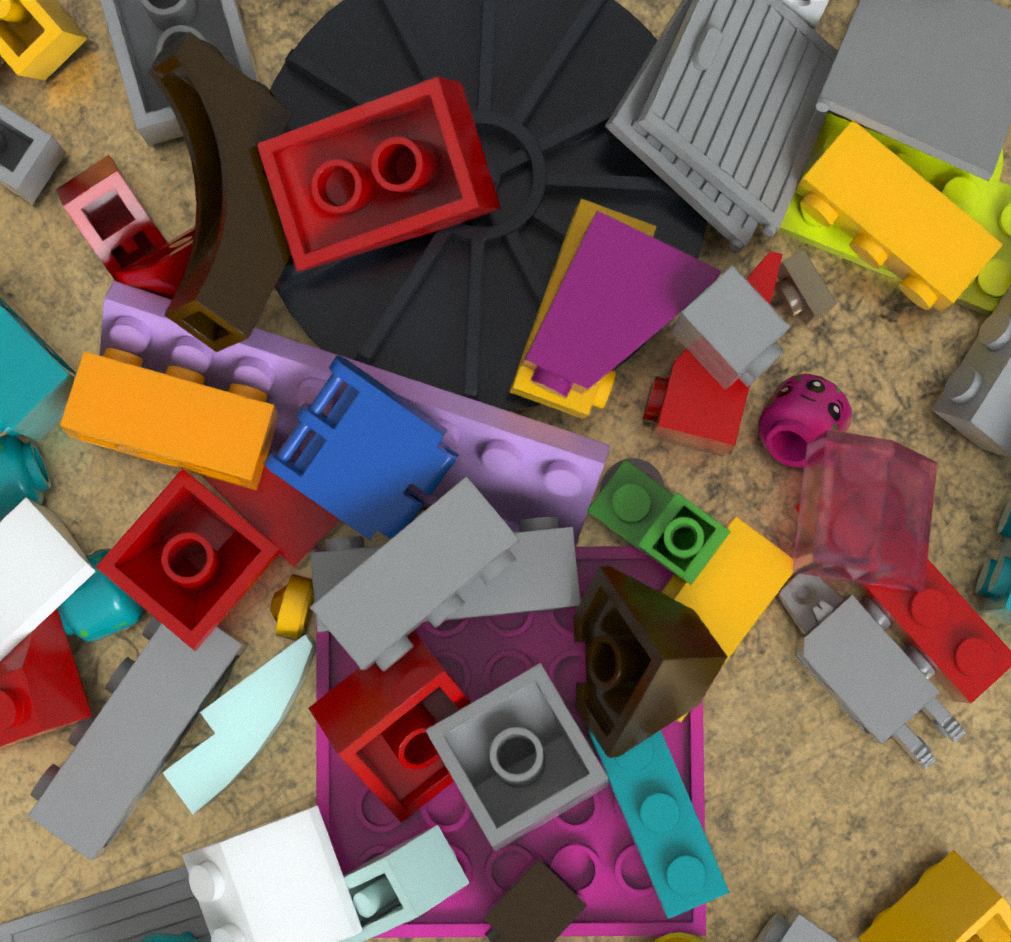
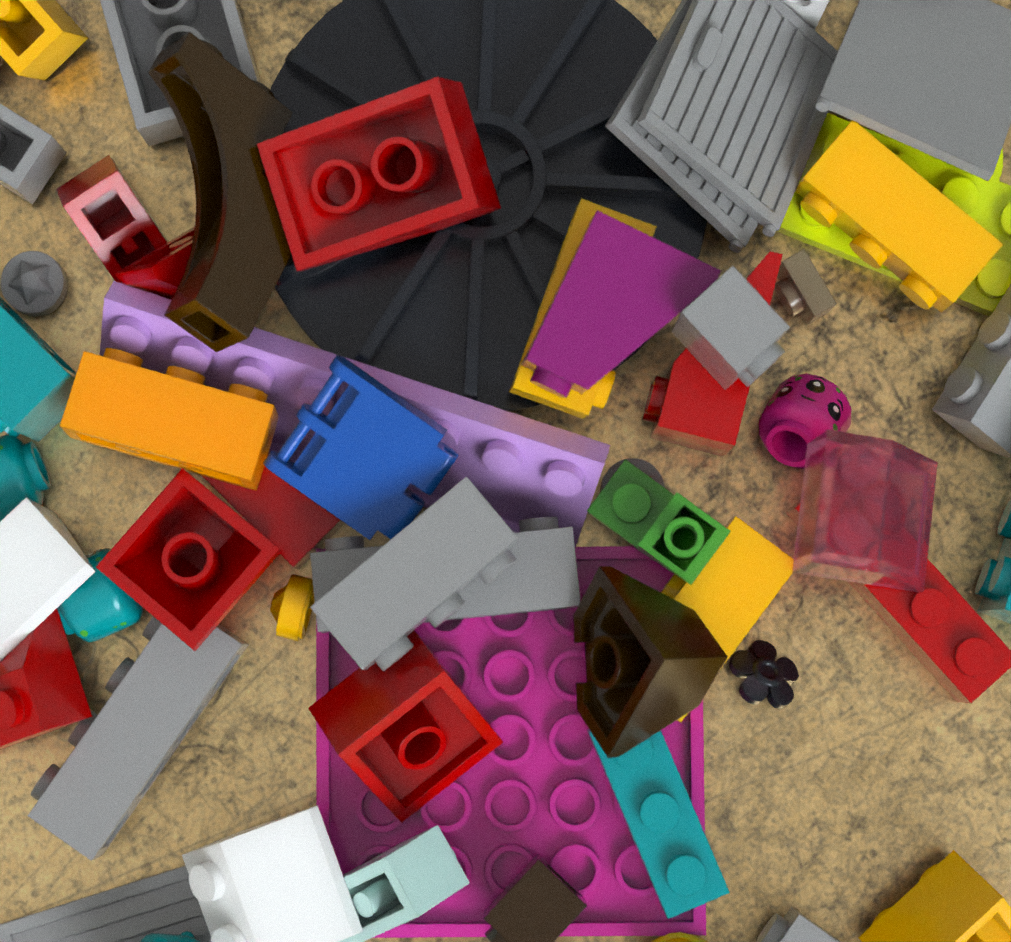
light aqua slope [162,634,316,815] -> none
light grey slope [425,663,609,852] -> none
light grey hinge [777,568,966,770] -> none
none -> light grey tile [1,251,68,317]
none -> black plant [729,640,799,709]

